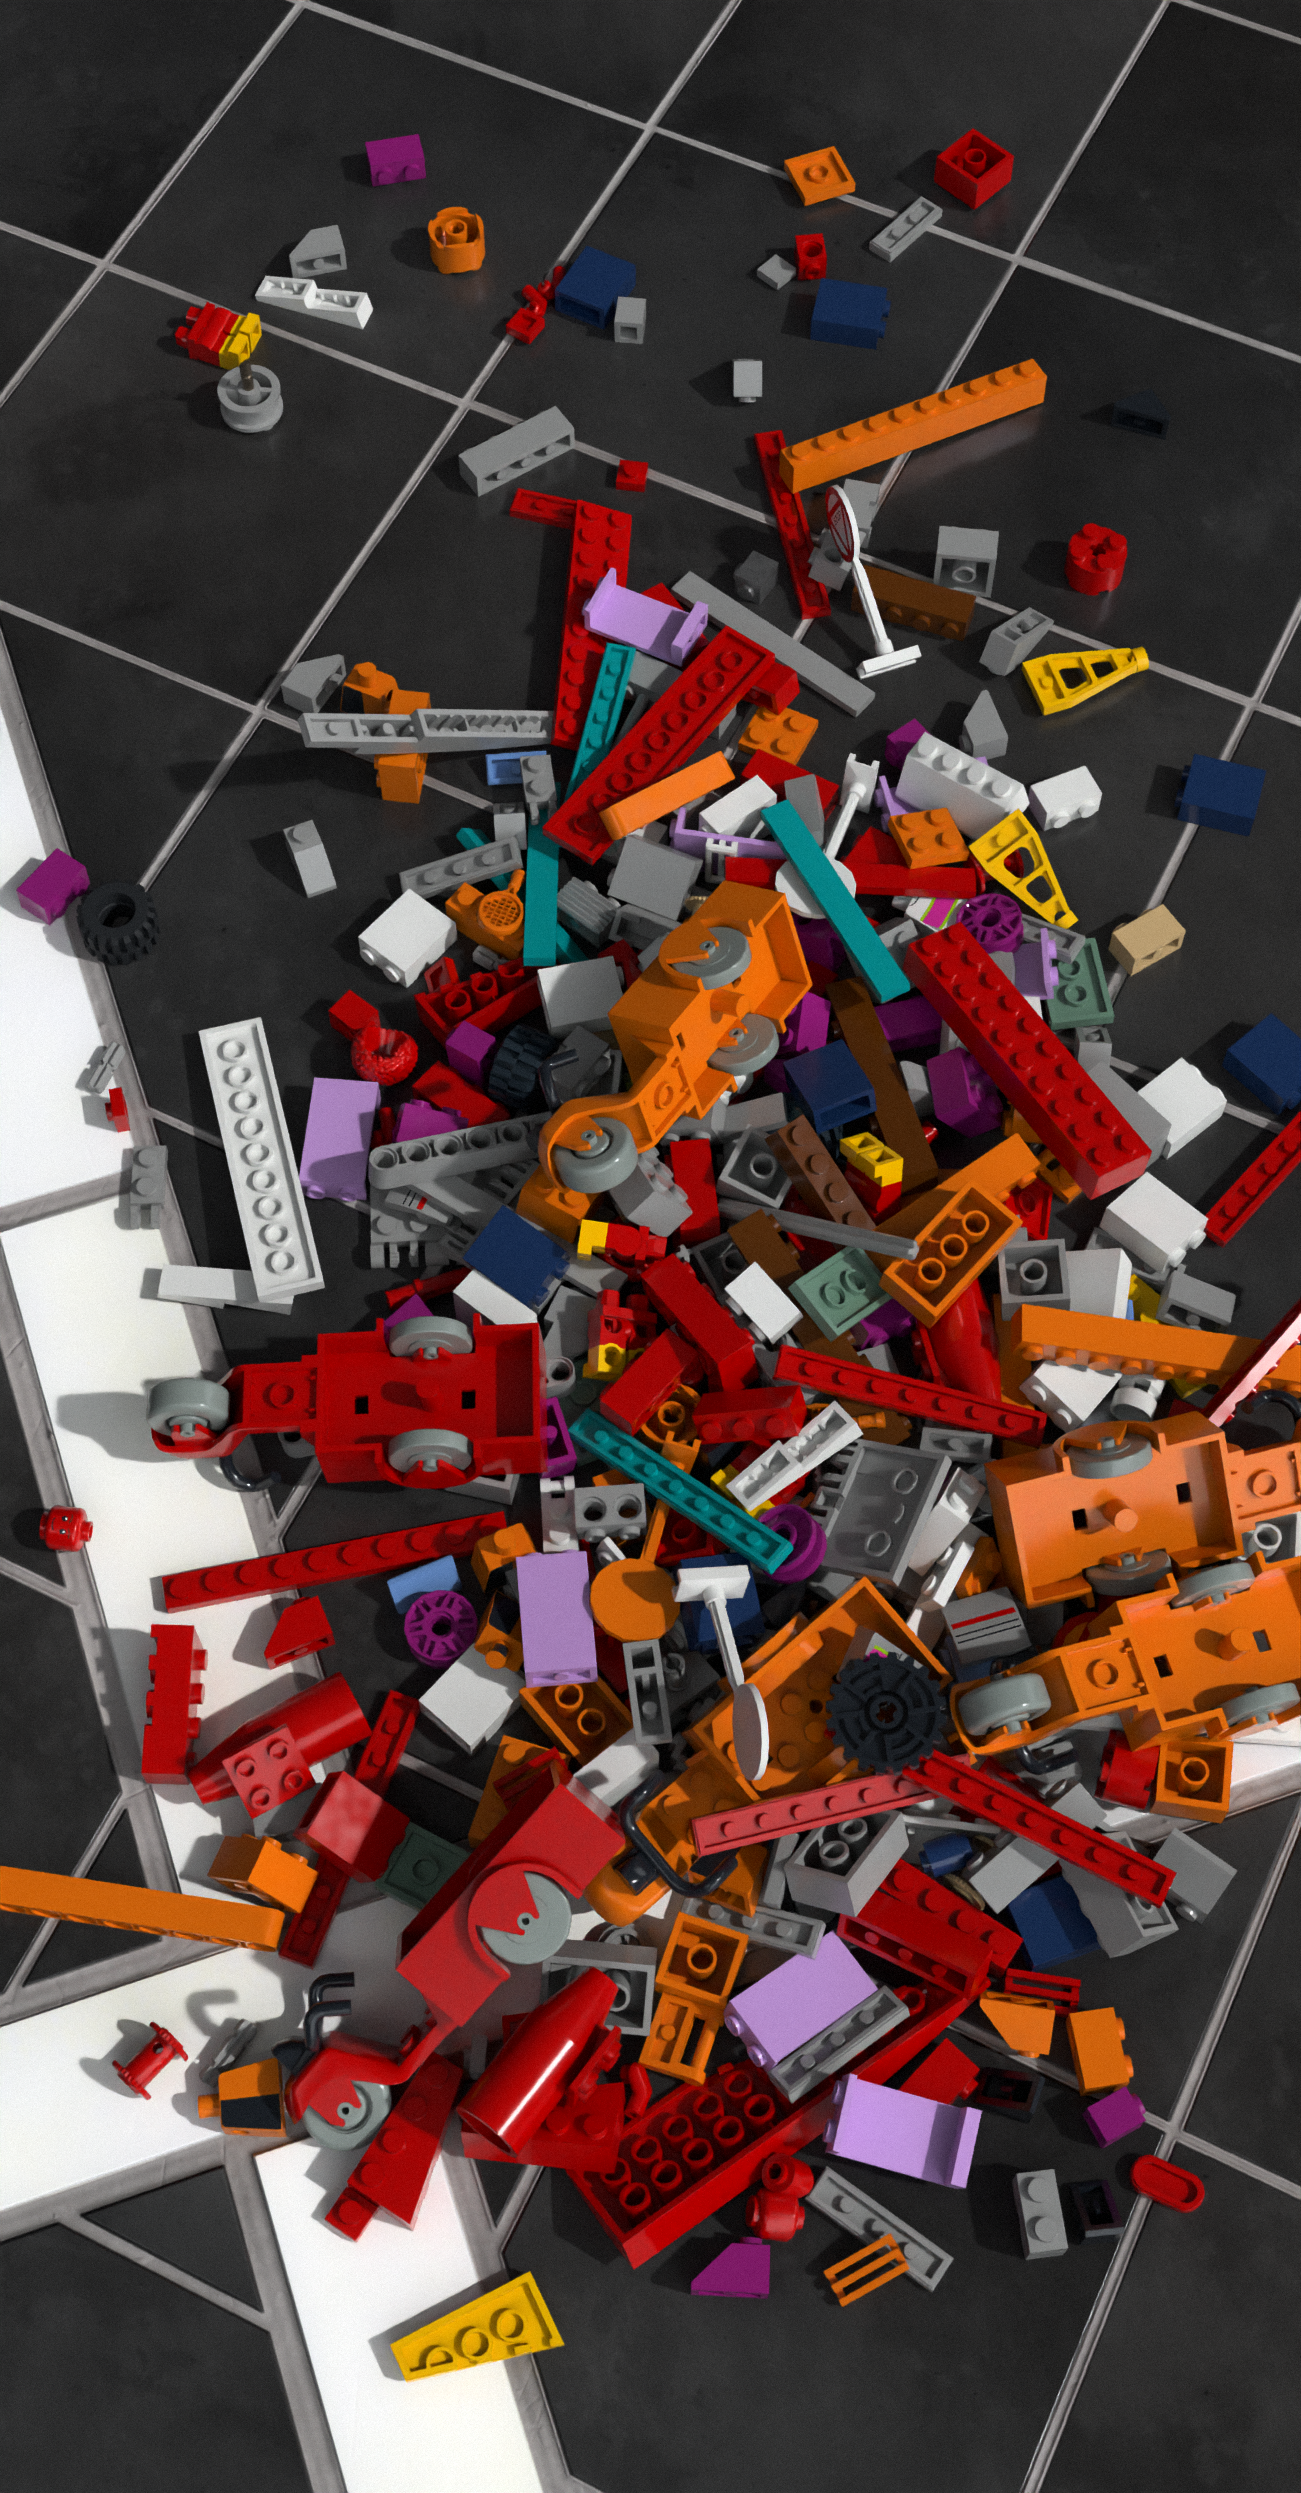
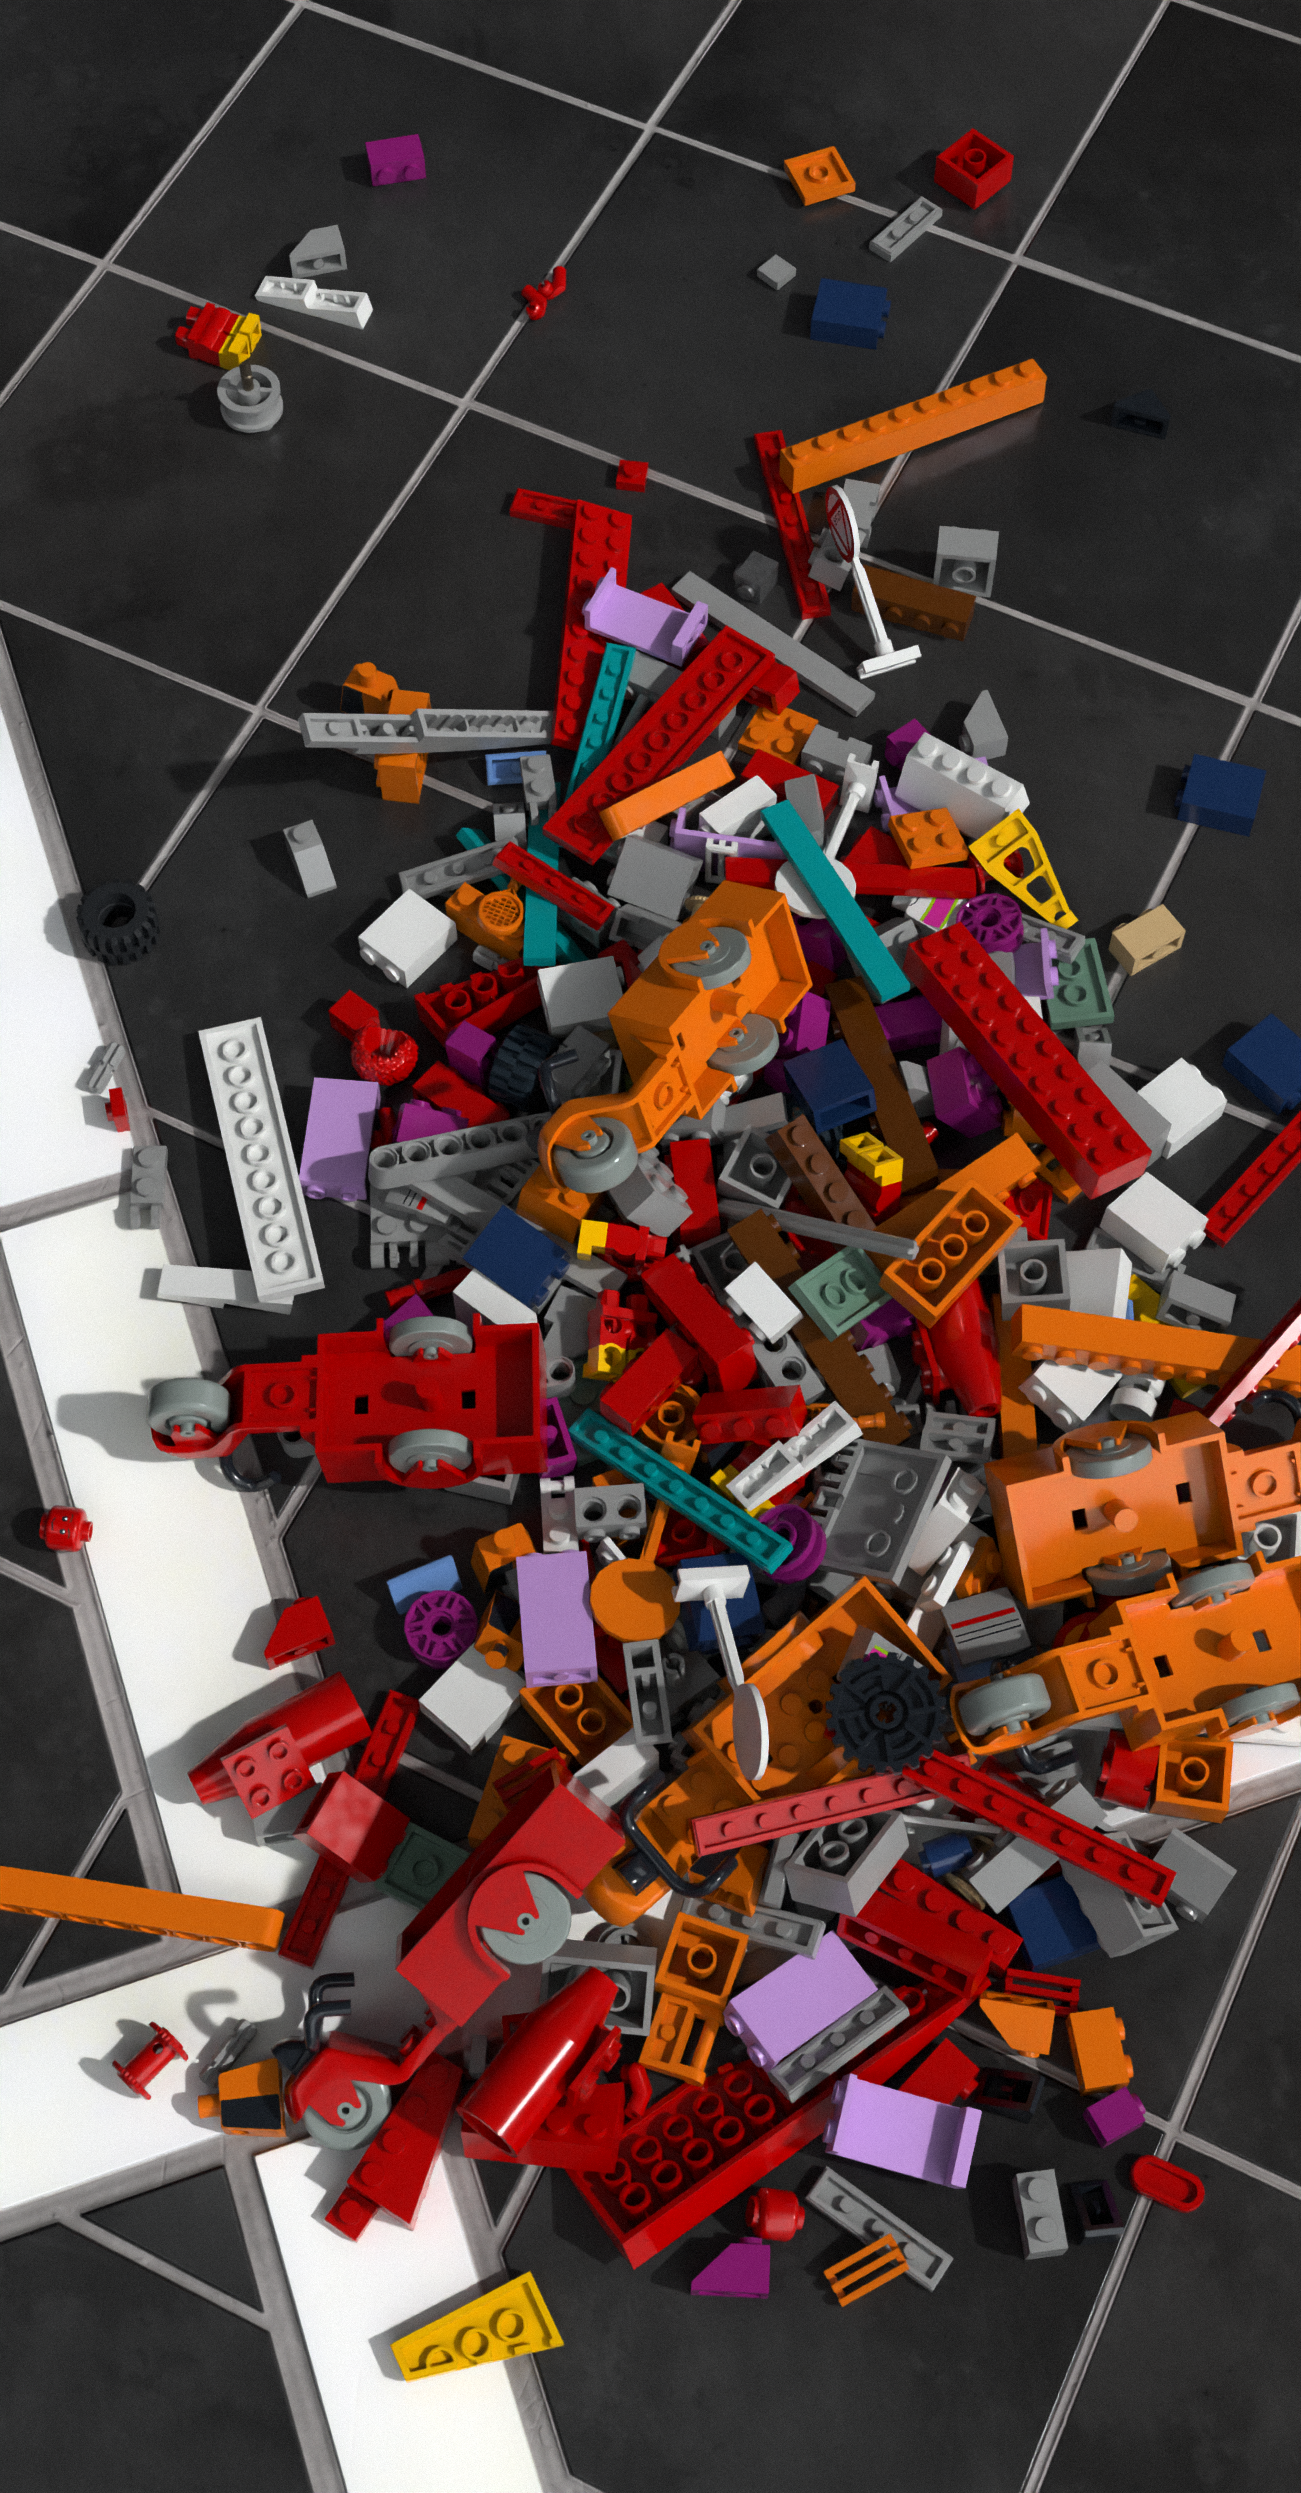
magenta brick [16,848,90,926] -> none
red wedge [141,1624,208,1785] -> none
red plate [162,1511,507,1614] -> none
orange brick [207,1833,319,1914] -> none
light grey slope [281,654,346,713] -> none
red plate [424,957,460,994] -> none
orange brick [428,207,485,274] -> none
light grey brick [458,406,575,497] -> none
red plate [506,307,545,345] -> none
dark blue brick [555,246,636,330] -> none
light grey brick [614,297,646,344] -> none
light grey slope [732,359,762,402] -> none
red brick [762,2153,814,2199] -> none
red tile [772,1344,1047,1449] -> none
red brick [794,233,827,281] -> none
light grey slope [979,607,1054,676] -> none
yellow plate [1022,646,1149,716] -> none
white brick [1028,766,1102,831] -> none
red brick [1064,523,1127,596] -> none
none -> red tile [492,841,615,931]
none -> light grey brick [800,724,872,787]

